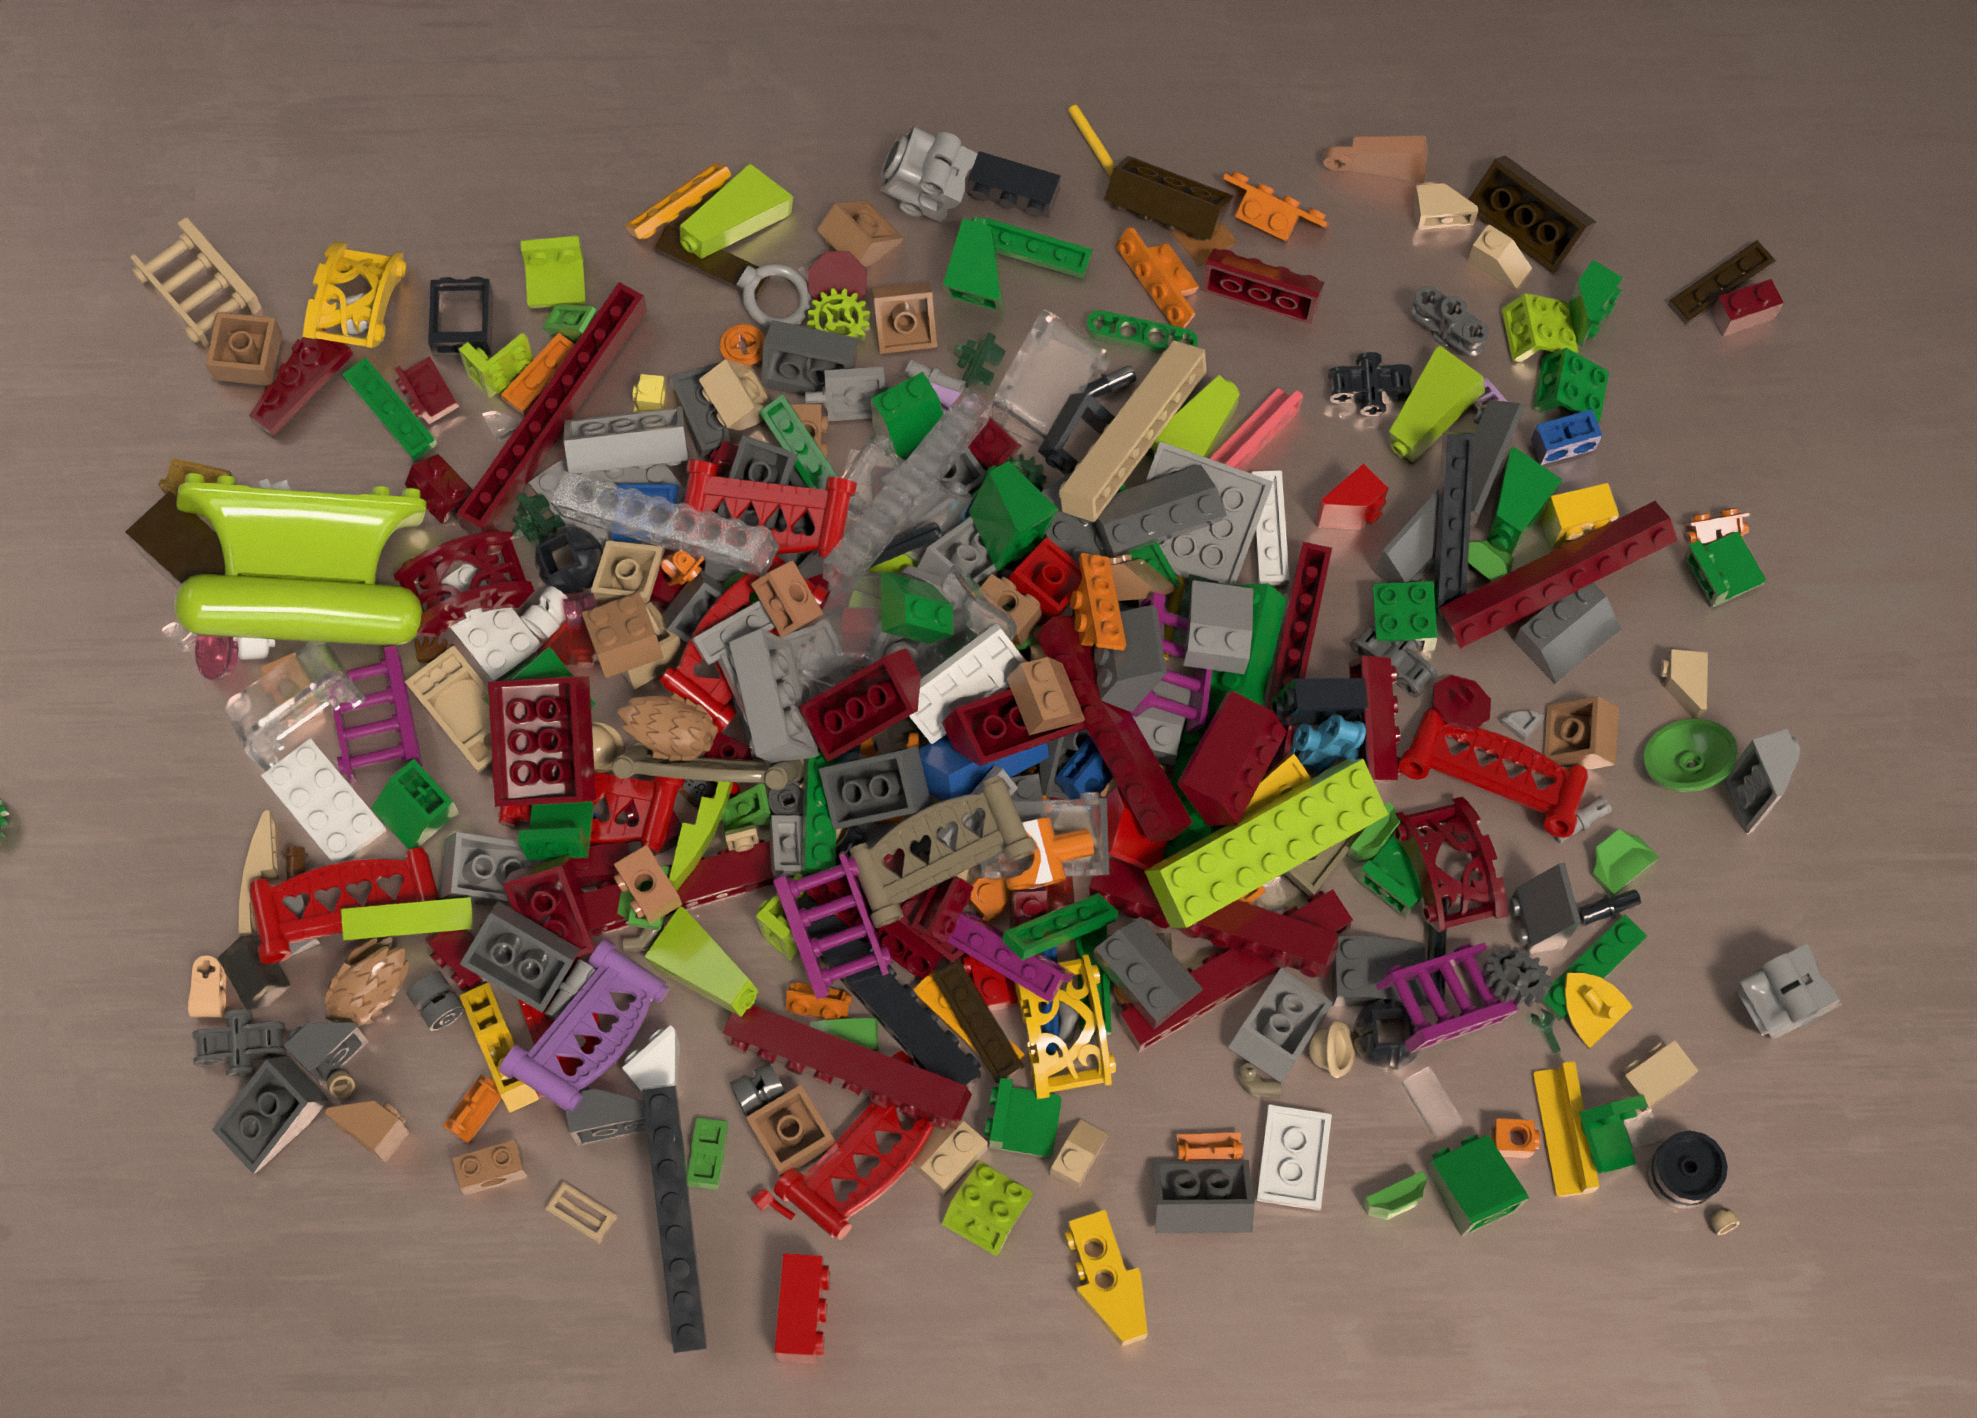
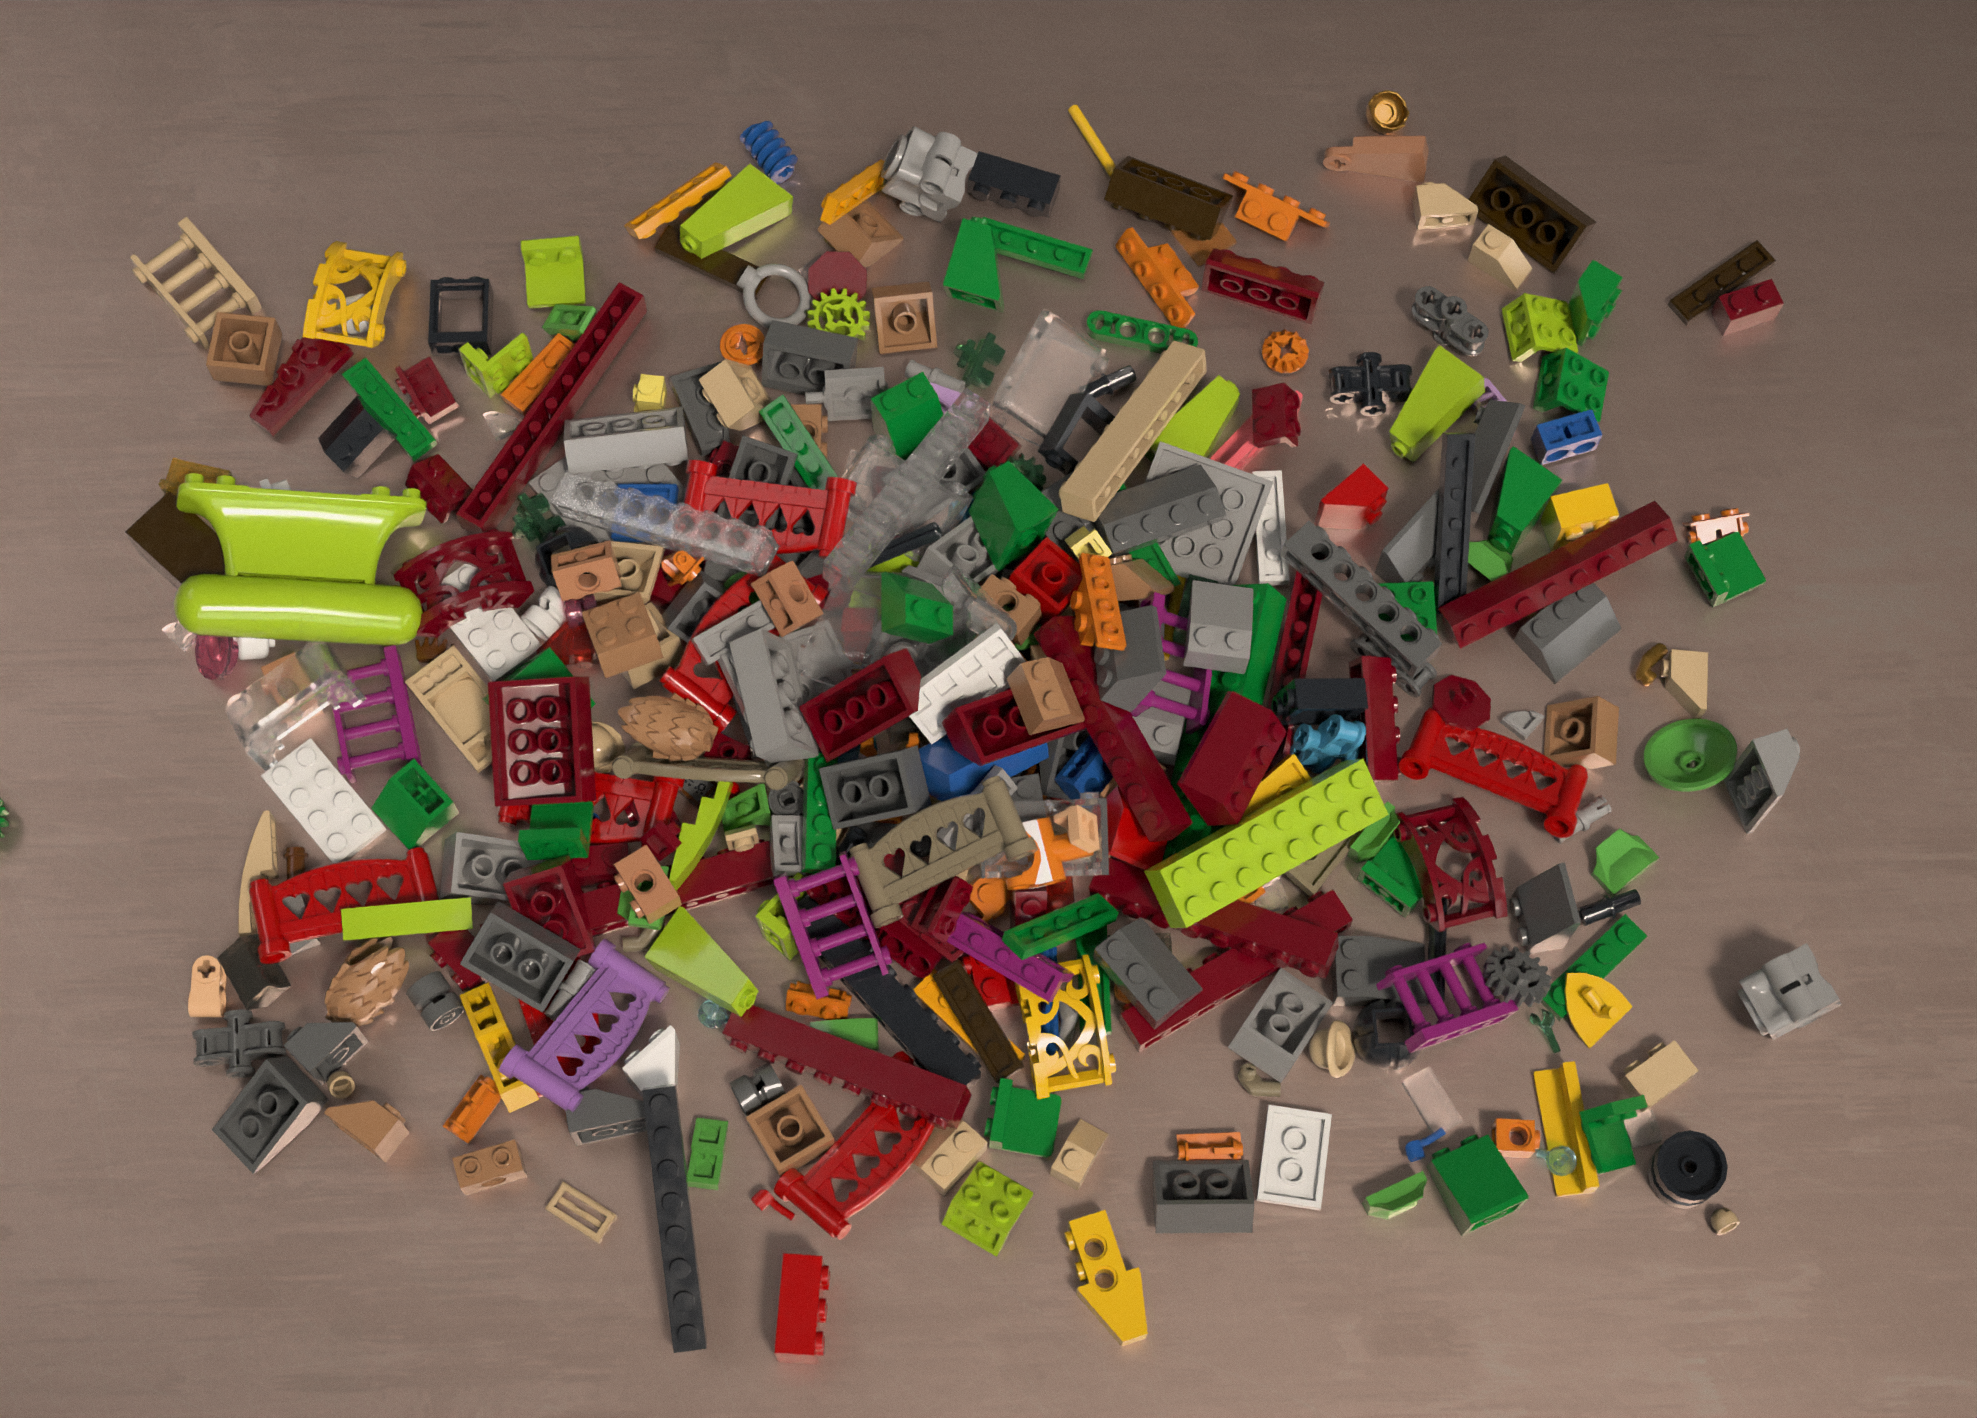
none -> black slope [318,395,398,478]
none -> nougat brick [551,540,622,601]
none -> dark red tile [639,820,682,862]
none -> clear light blue piece [697,1000,730,1029]
none -> blue piece [740,121,798,184]
none -> light orange plate [820,159,885,225]
none -> light nougat bracket [1054,805,1100,853]
none -> light yellow brick [1065,526,1113,560]
none -> dark red bracket [1252,382,1301,448]
none -> orange gear [1262,329,1309,373]
none -> dark grey brick [1281,521,1442,678]
none -> pearl gold hair [1366,90,1410,134]
none -> blue hand [1405,1127,1446,1162]
none -> clear light blue piece [1536,1146,1577,1176]
none -> pearl gold arm [1635,643,1668,686]

